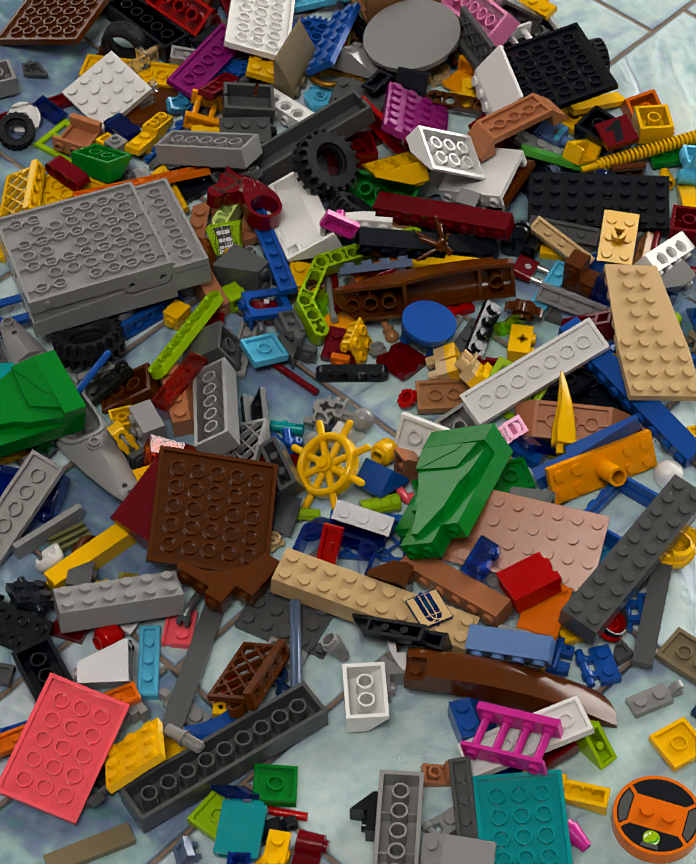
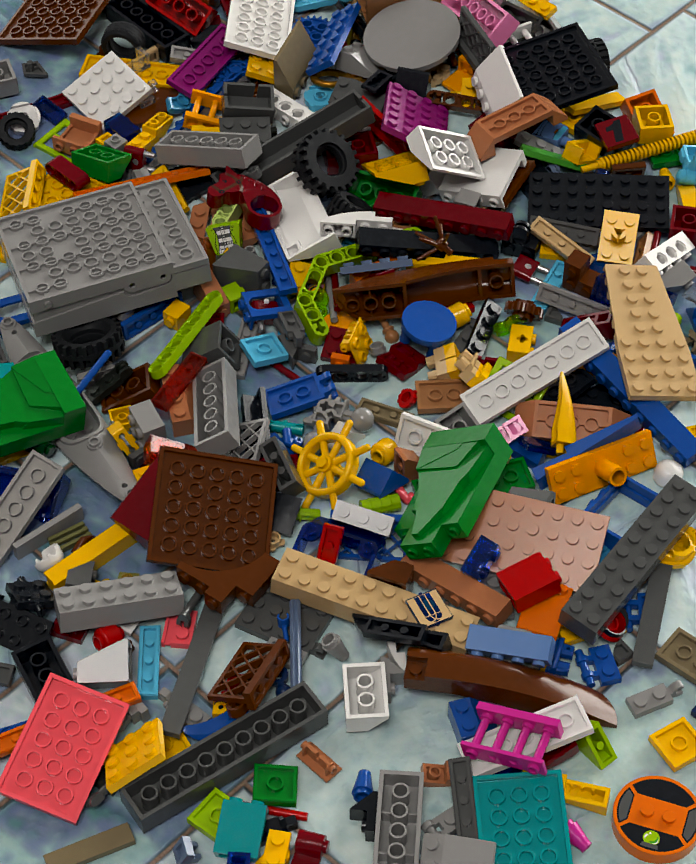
light grey axle [164,723,205,753] -> none
dark red plate [197,72,240,101] -> none
clear blue piece [211,785,260,799] -> none
dark pink tile [319,209,360,239] -> none
none -> dark red piece [123,145,156,173]
none -> blue tile [266,371,338,420]
none -> blue hand [277,613,290,642]
none -> nougat hinge [296,741,342,783]
none -> blue cone [352,769,373,802]
none -> dark tan tile [356,397,415,428]
none -> yellow head [448,302,472,329]

